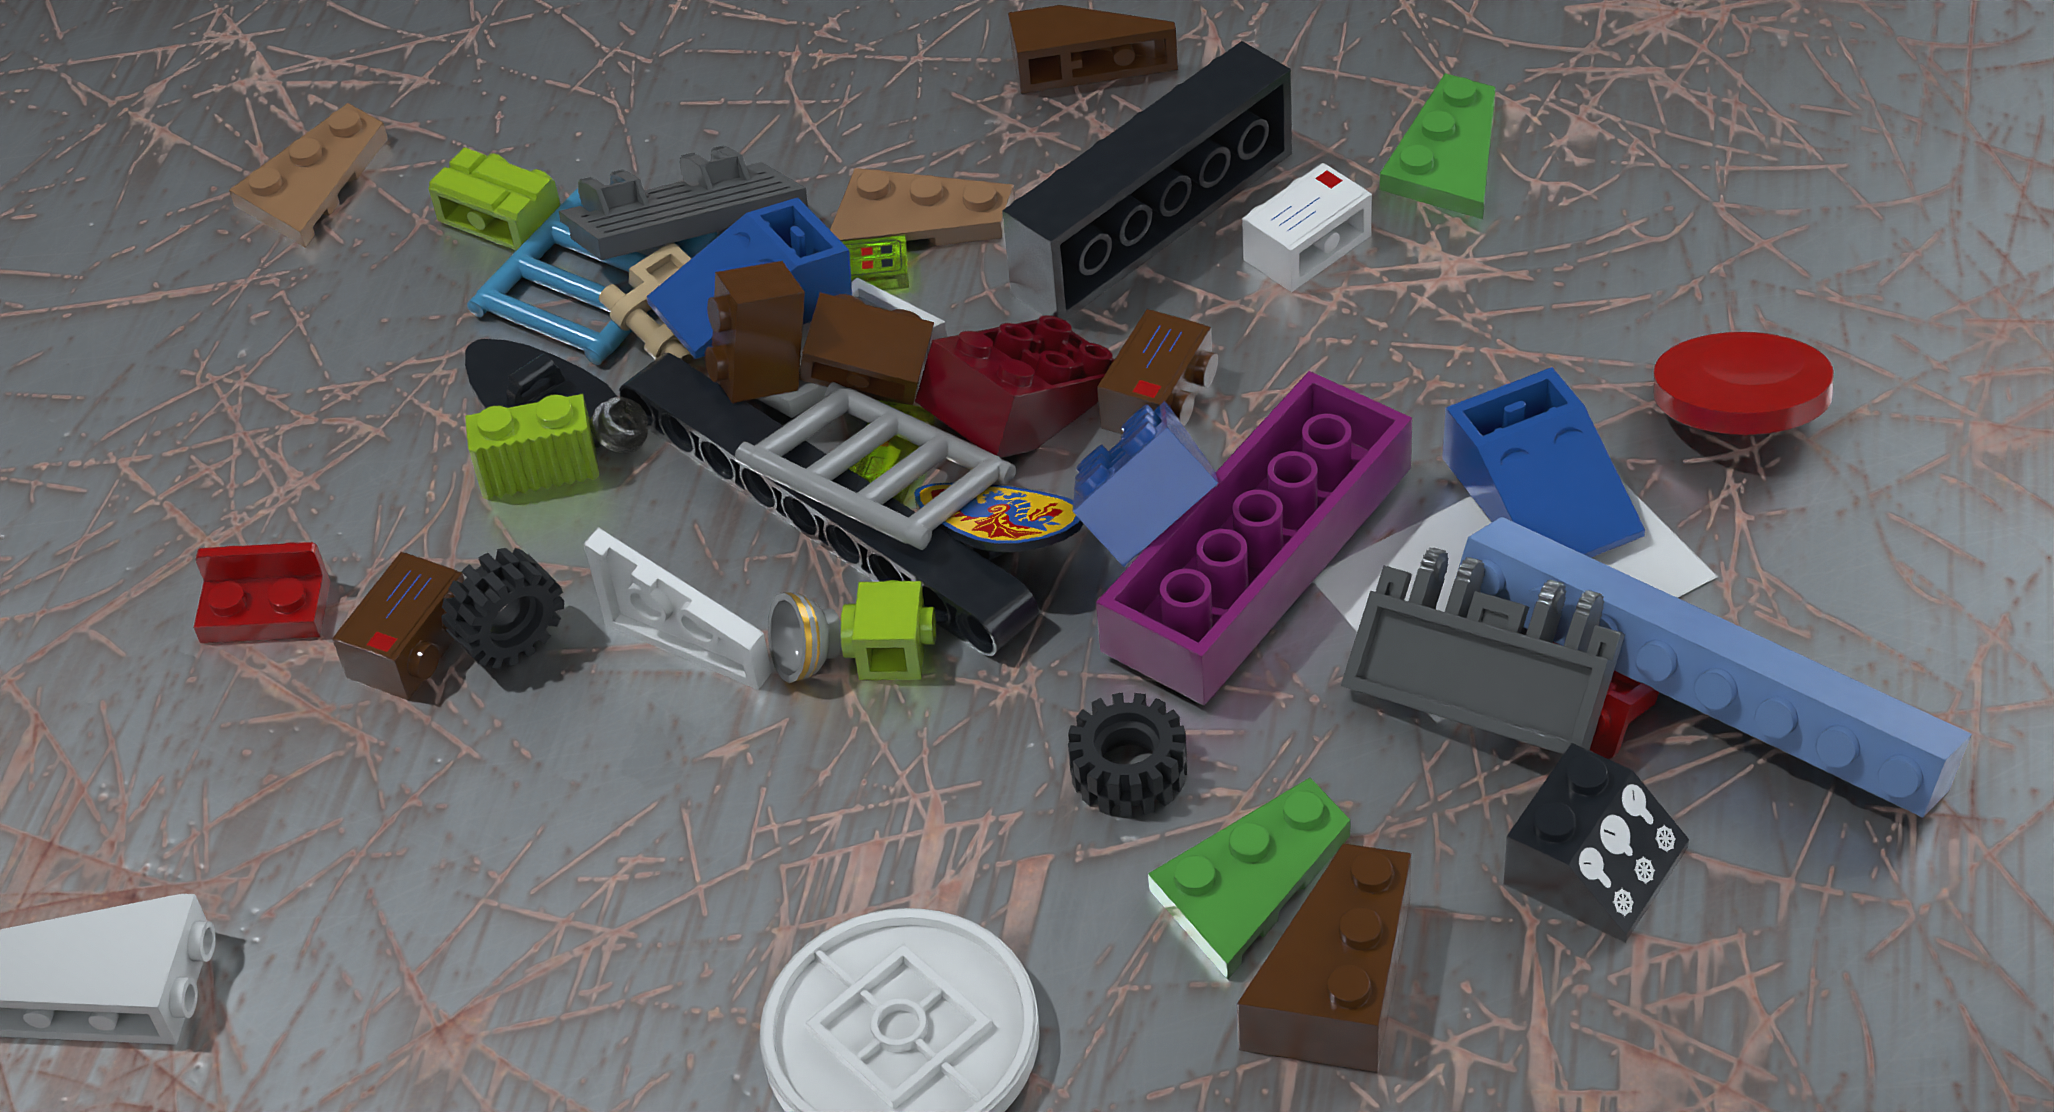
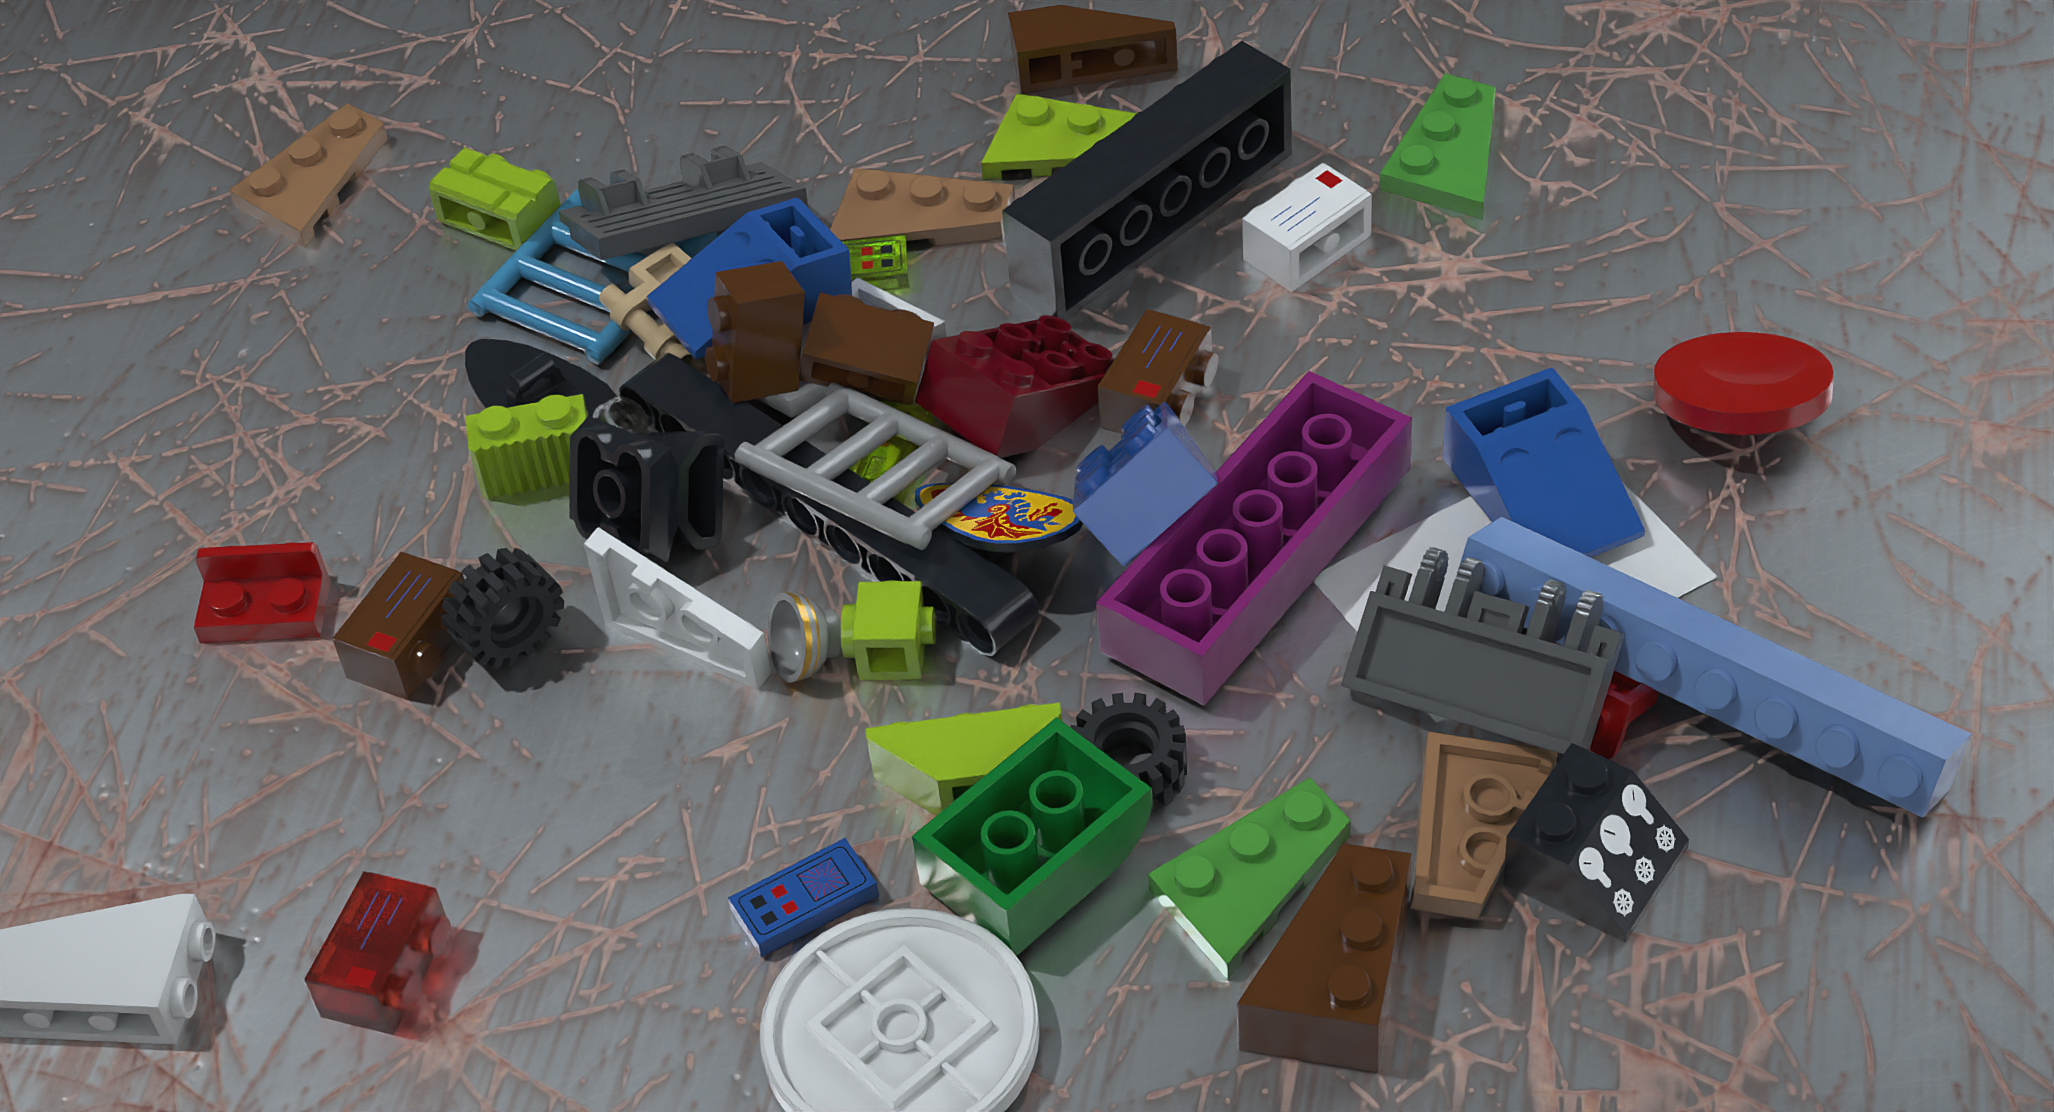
none -> clear red brick [304,871,451,1035]
none -> black piece [569,416,724,562]
none -> blue tile [728,838,879,958]
none -> lime slope [865,702,1062,816]
none -> green brick [912,717,1152,956]
none -> lime wing [981,93,1137,179]
none -> medium nougat wing [1410,732,1559,919]

